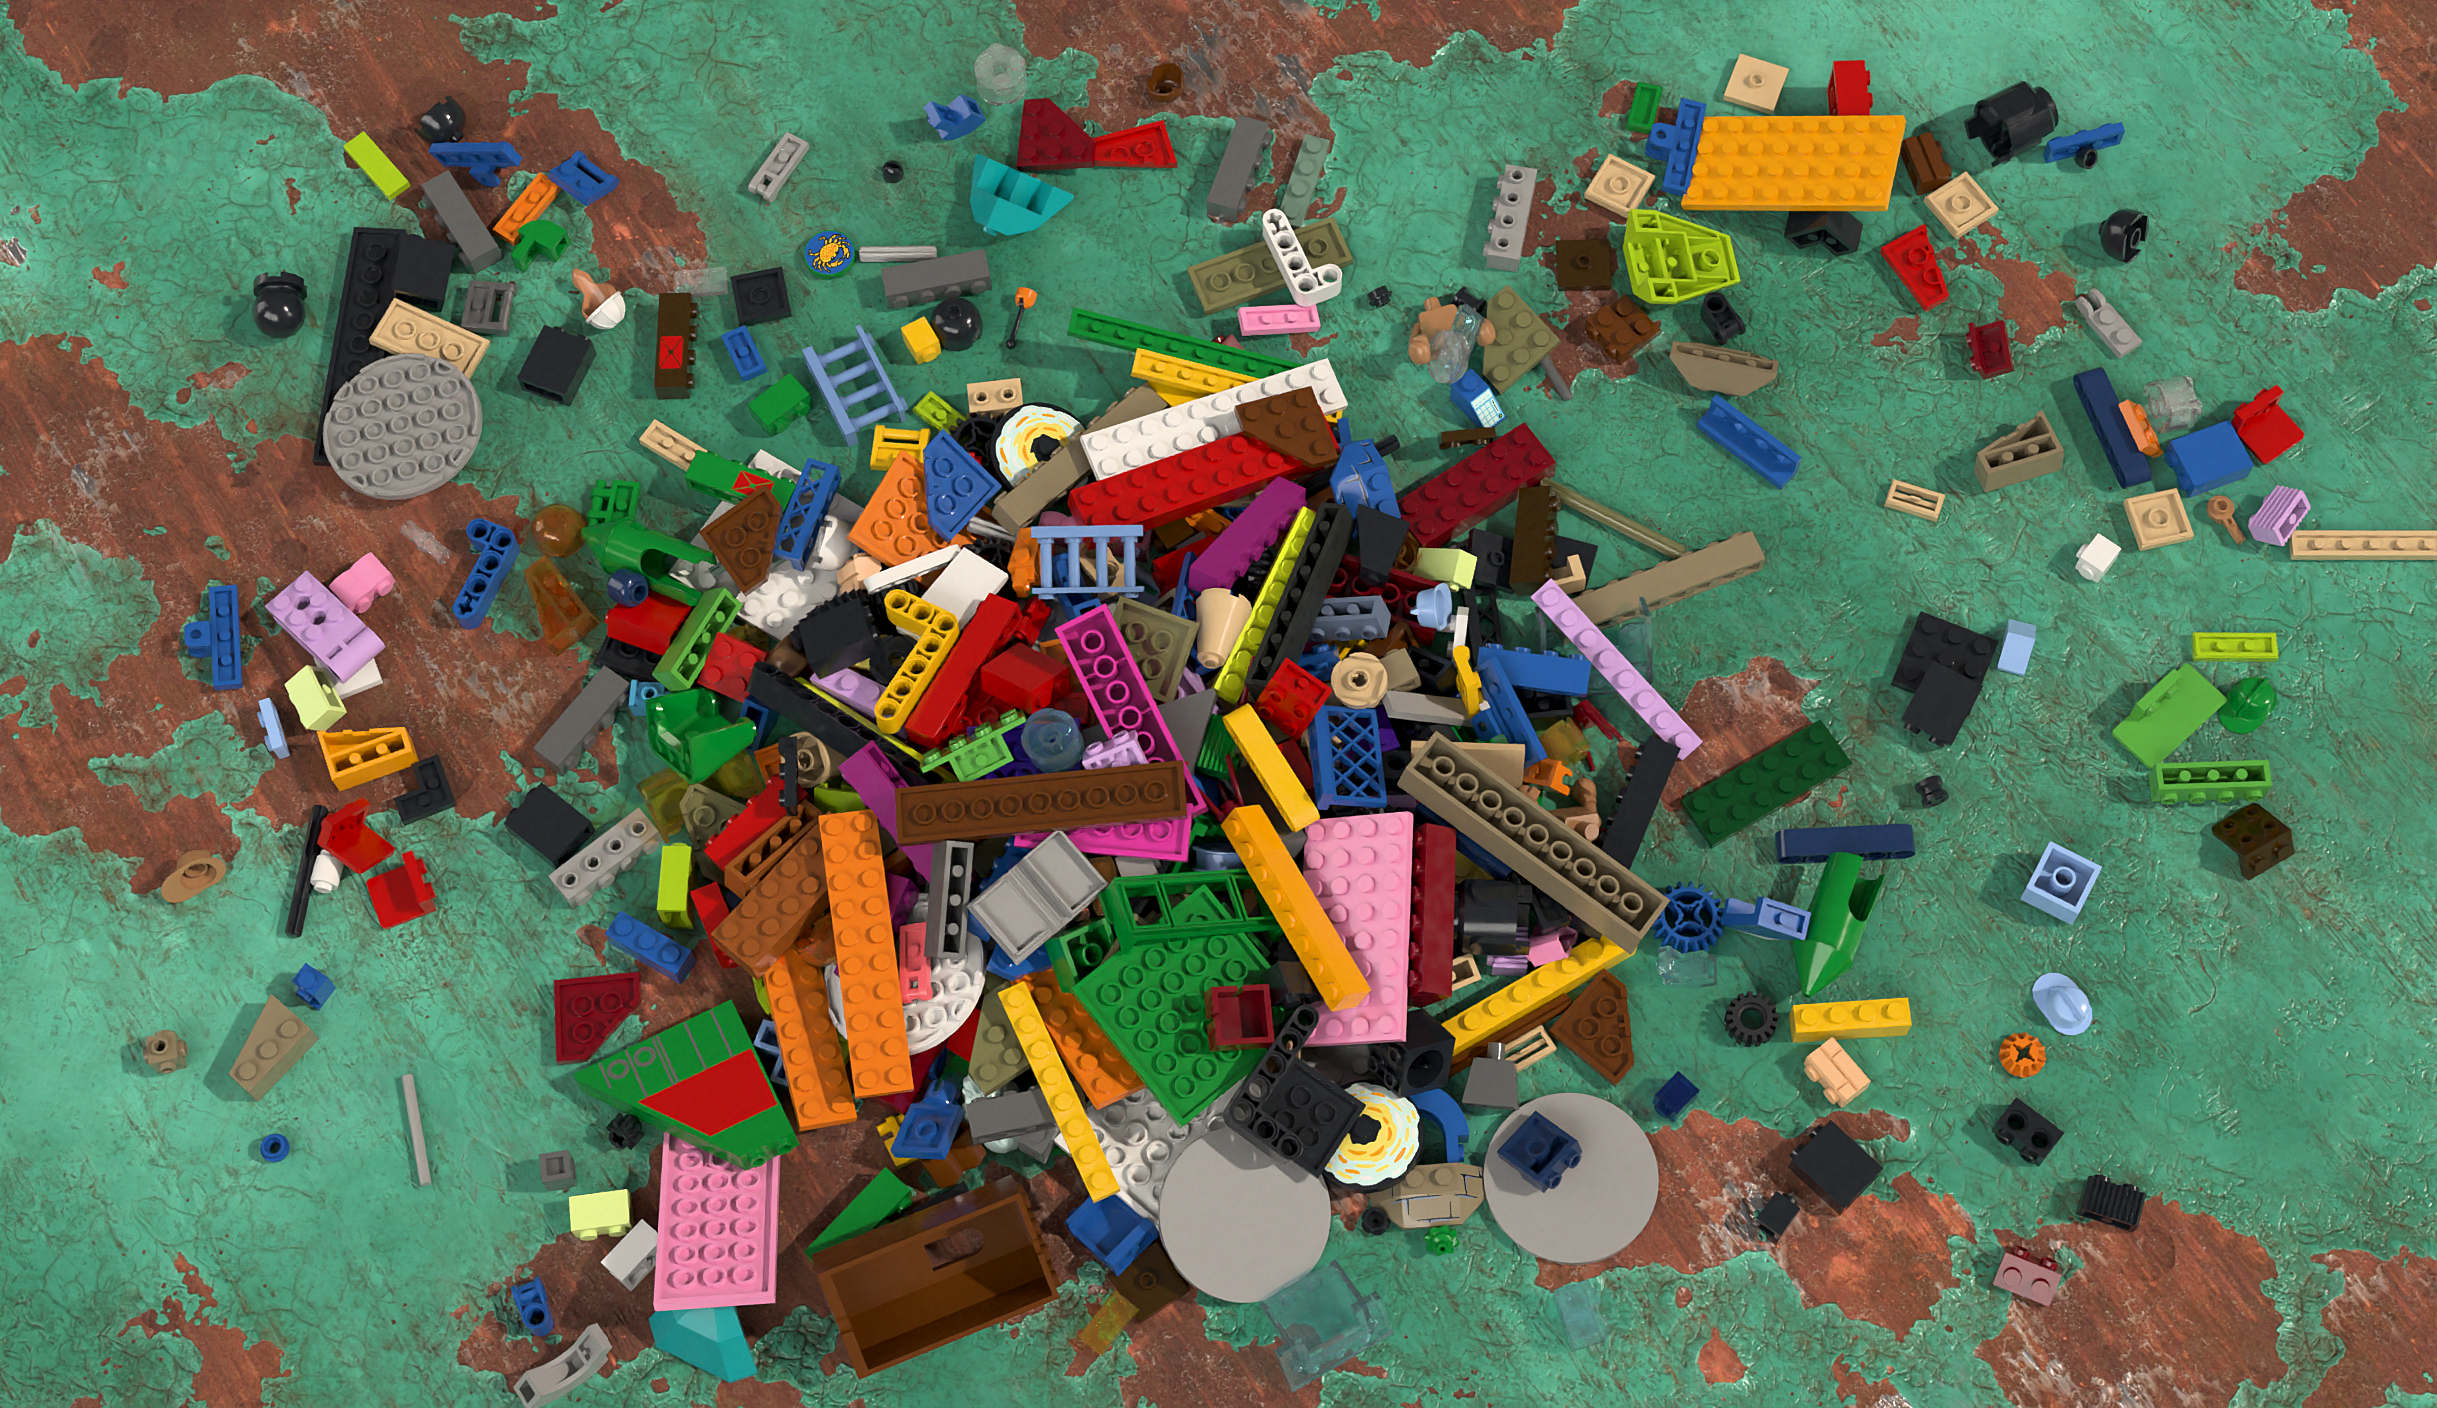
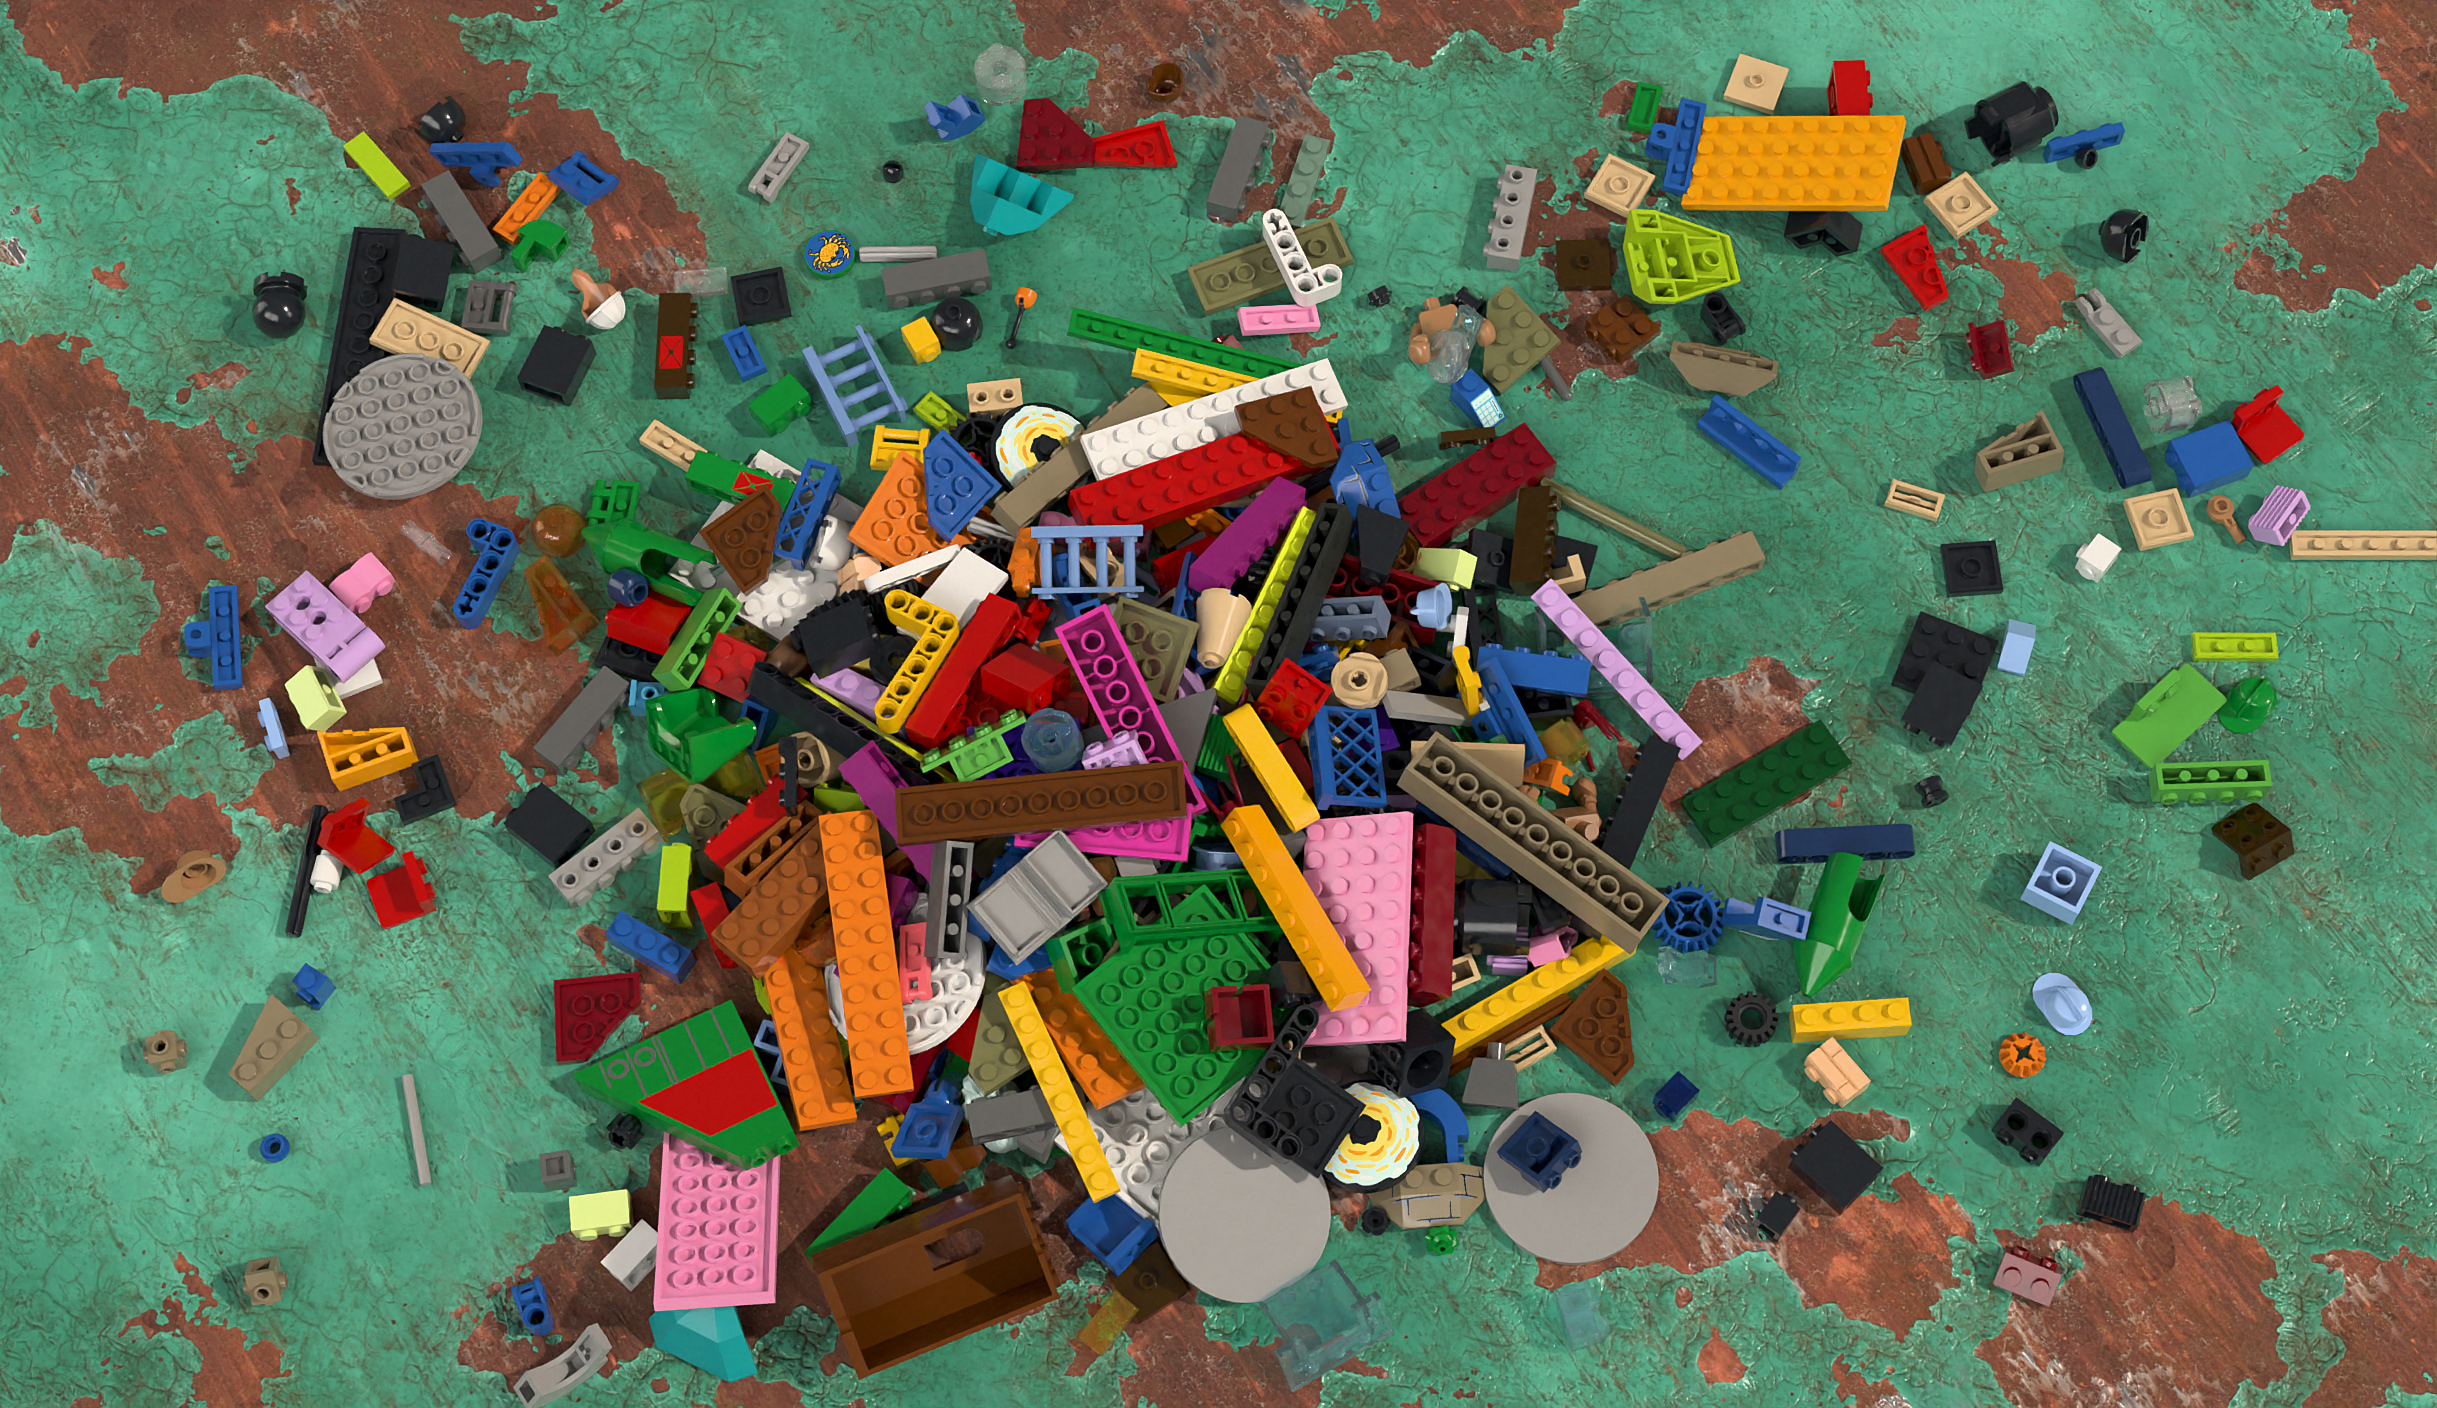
orange plate [2118,399,2163,458] -> none
none -> dark tan brick [243,1256,288,1306]
none -> black tile [1940,540,2003,598]

